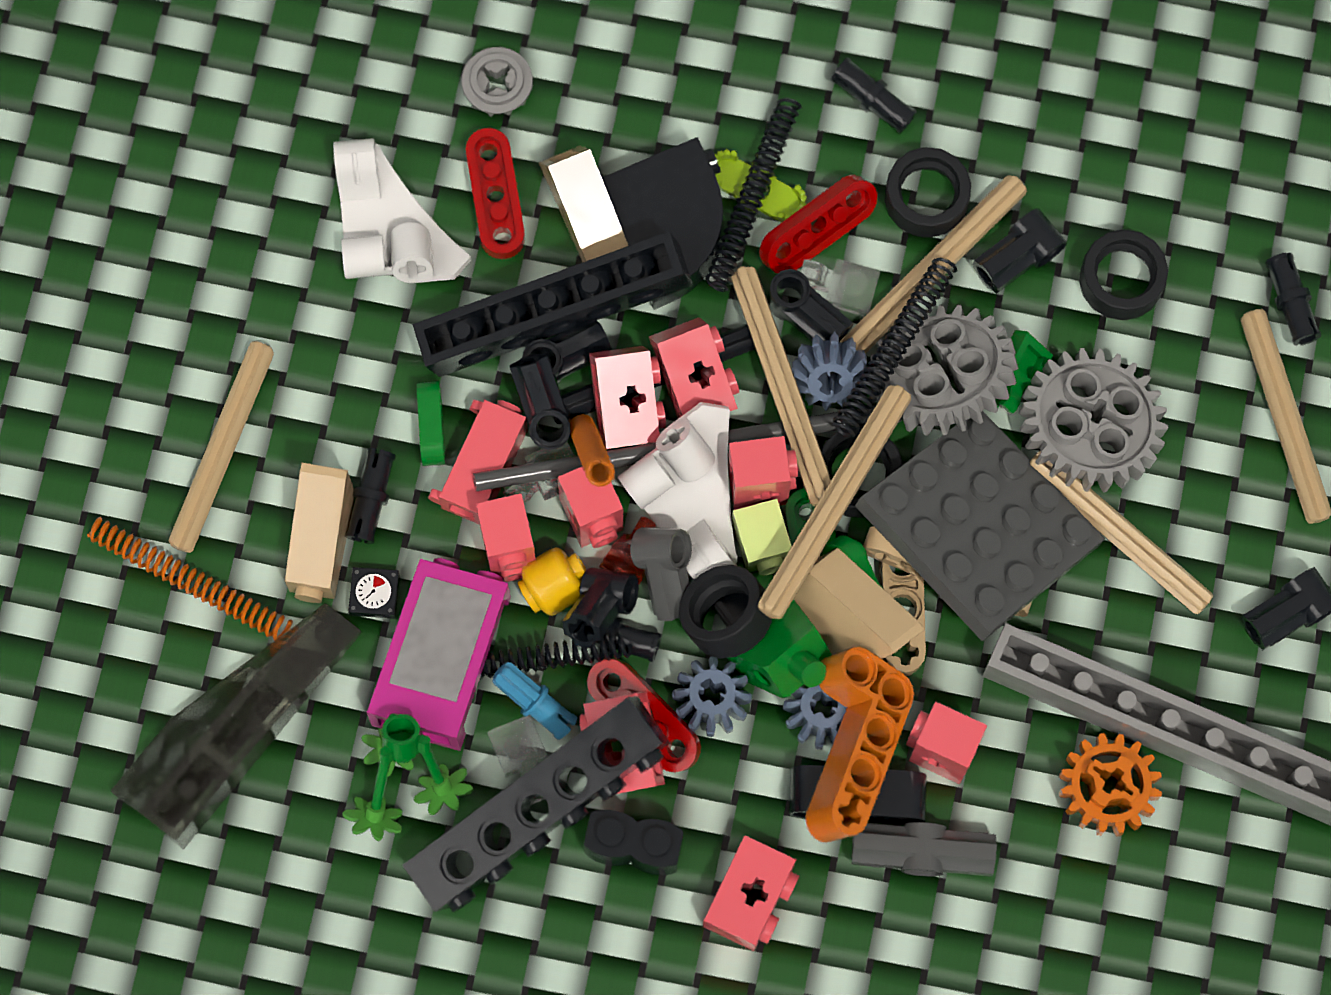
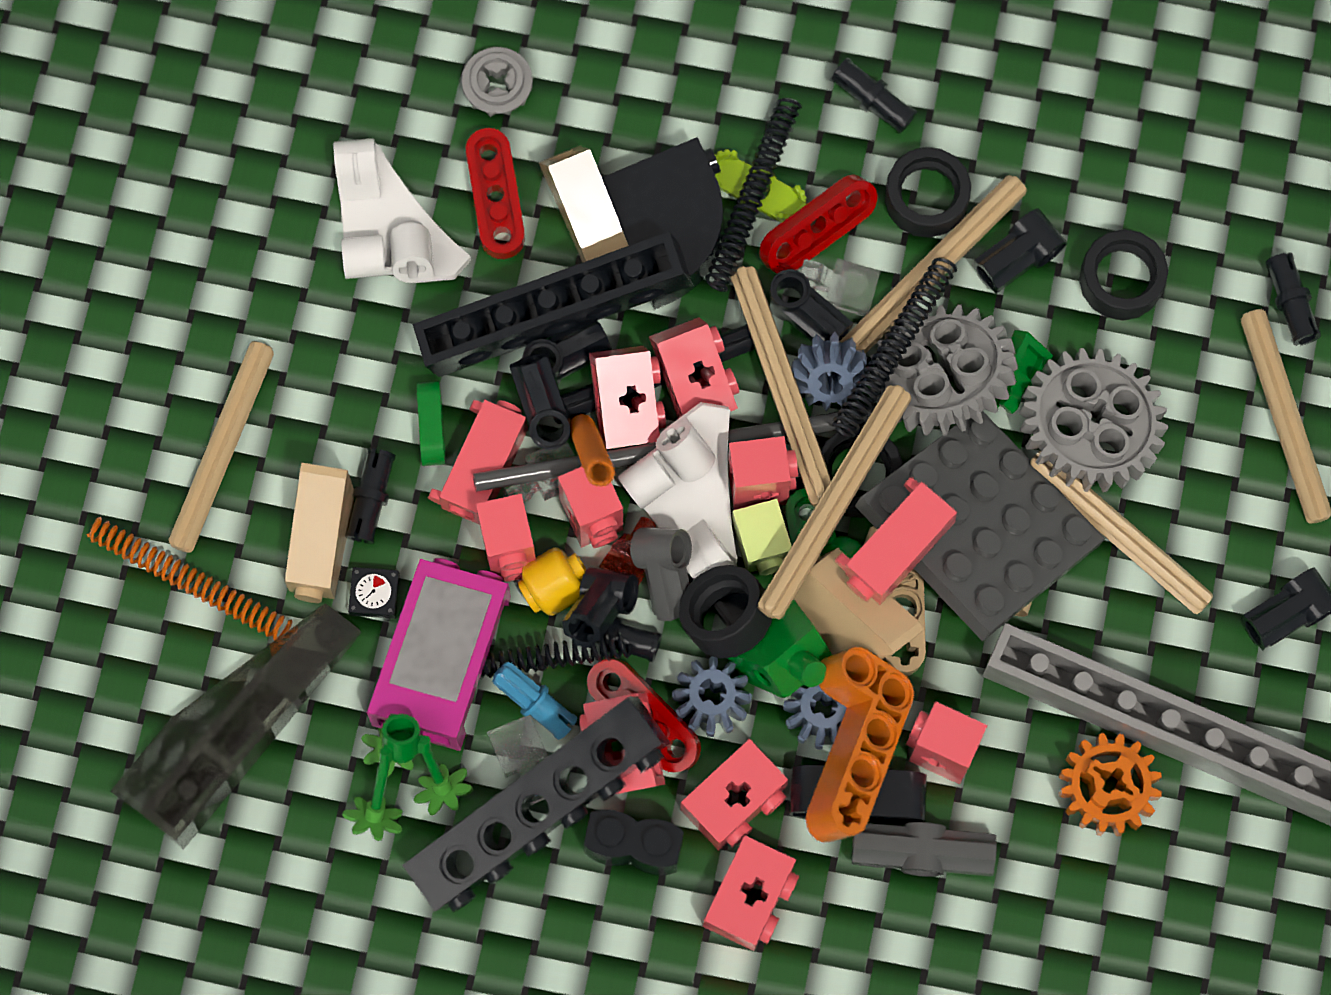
none -> coral brick [680,739,788,851]
none -> coral brick [835,477,957,605]

